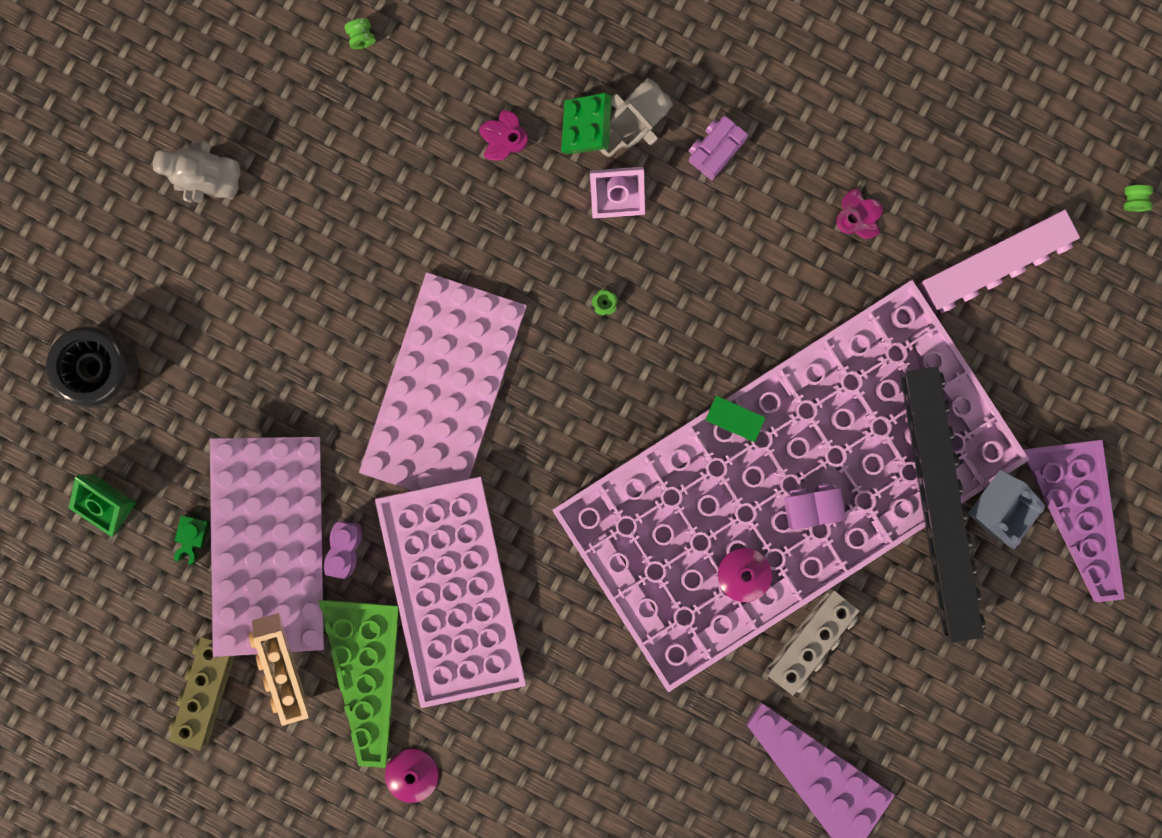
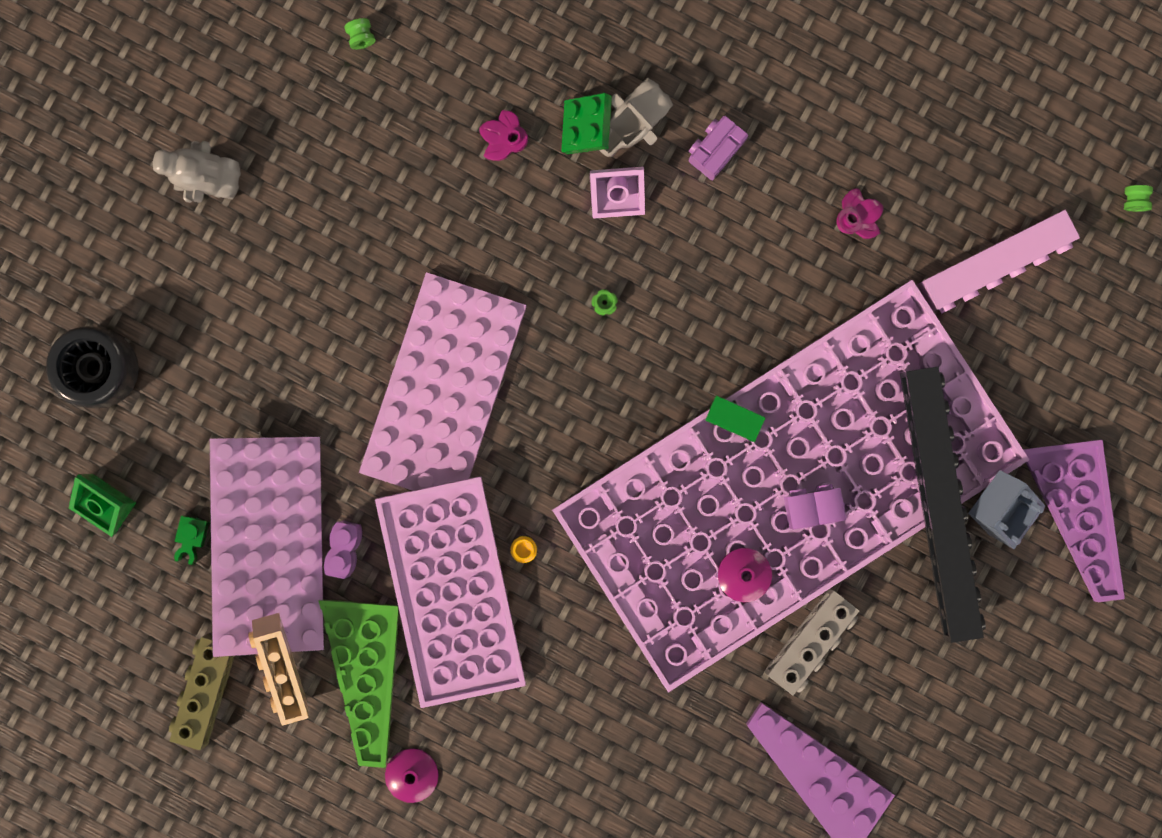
none -> yellow plate [510,536,537,563]

